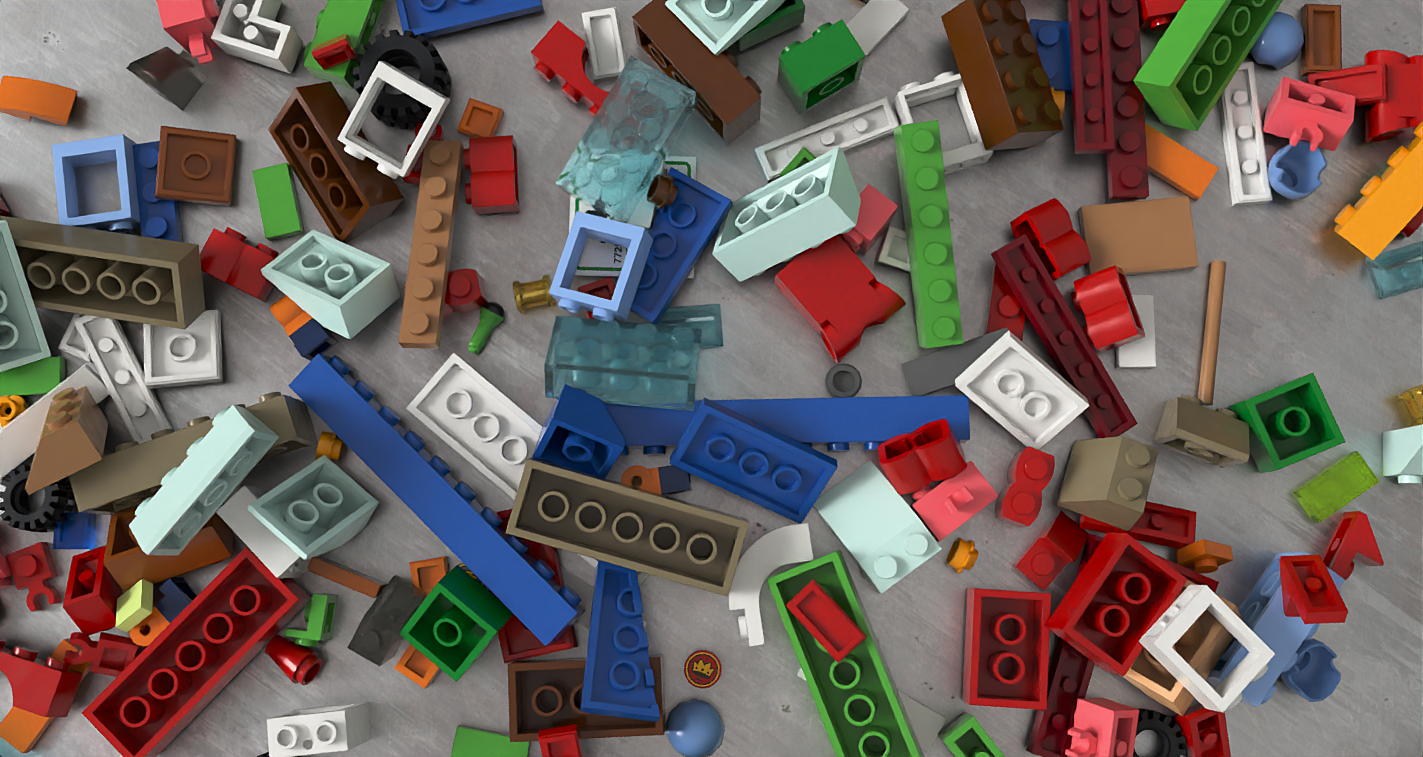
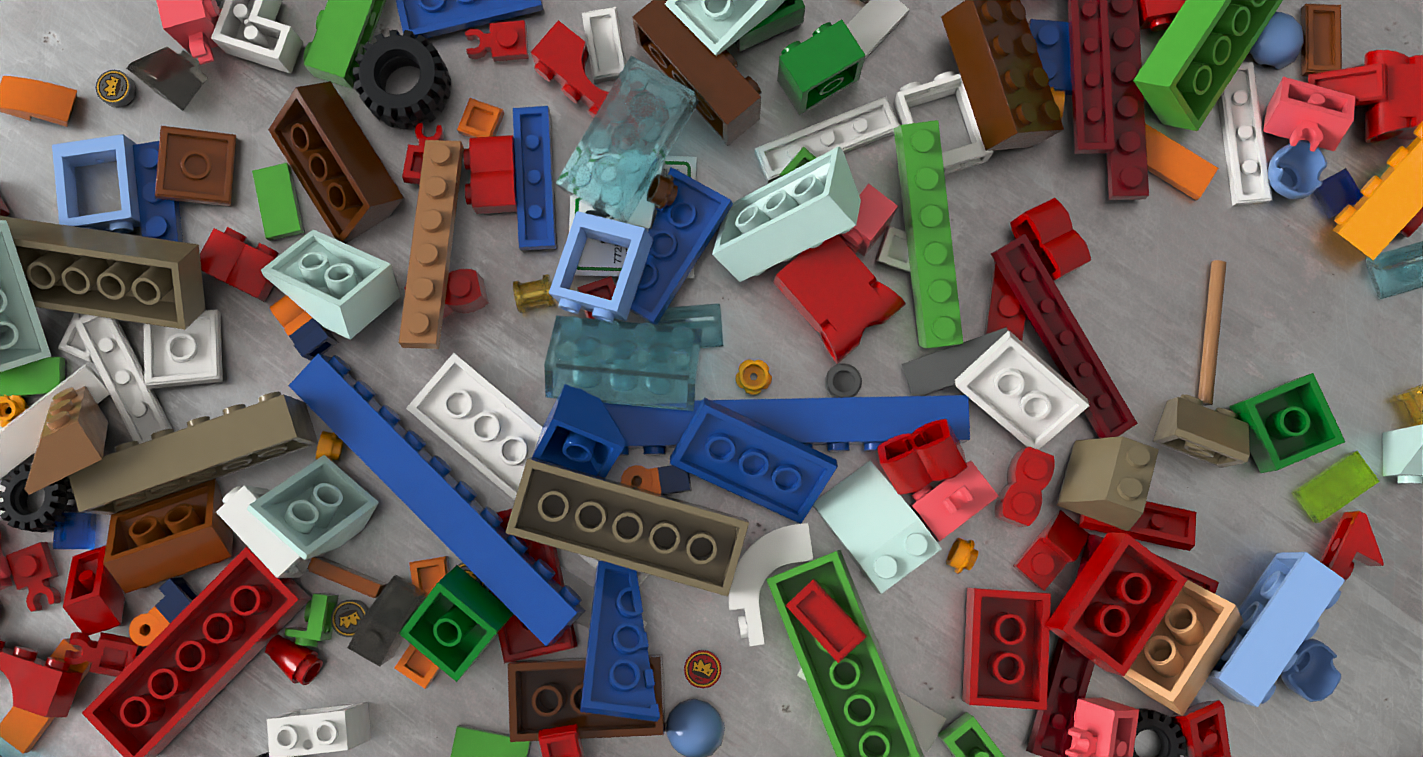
yellowish green tile [116,579,153,632] -> none
light aqua slope [129,405,279,556] -> none
red slope [312,34,357,70] -> none
white window [337,61,451,179] -> none
bright green piece [468,302,505,355] -> none
red brick [1071,265,1145,352] -> none
medium nougat tile [1078,196,1199,276] -> none
white tile [1115,295,1156,369] -> none
white window [1139,585,1275,712] -> none
orange plate [1176,539,1233,574] -> none
red slope [1279,555,1348,624] -> none
none -> tile [95,70,136,107]
none -> tile [331,600,371,637]
none -> red plate [465,20,529,62]
none -> blue plate [513,106,556,251]
none -> light orange plate [736,359,772,395]
none -> clear blue tile [1313,168,1363,218]

